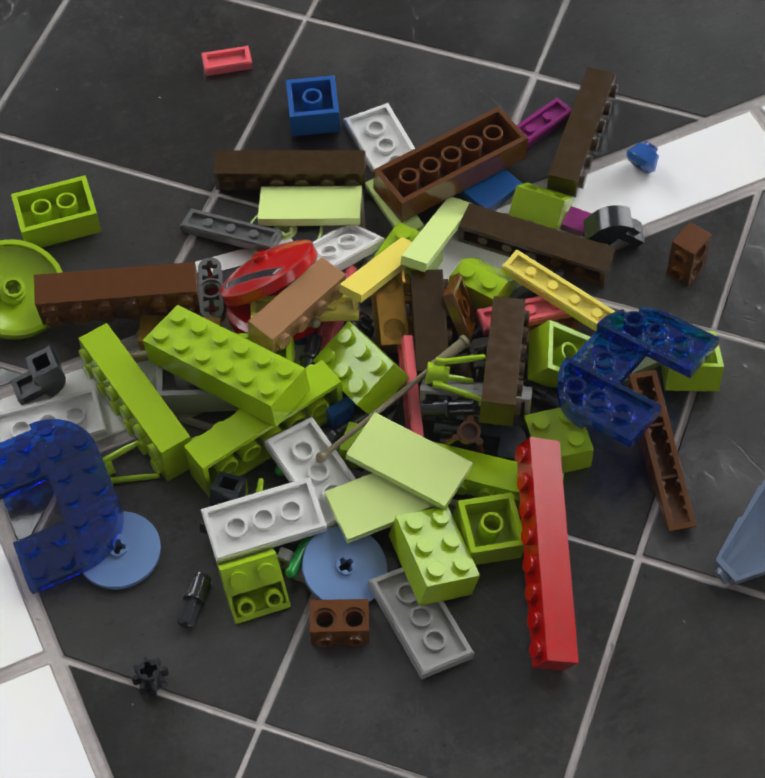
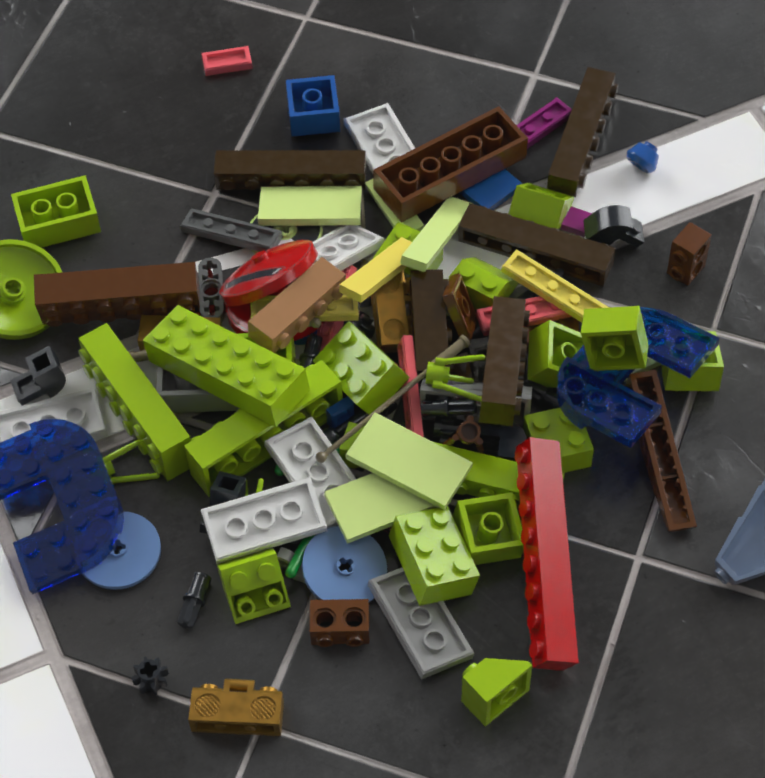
none -> pearl gold piece [188,679,284,736]
none -> lime slope [461,658,532,727]
none -> lime brick [581,306,649,371]

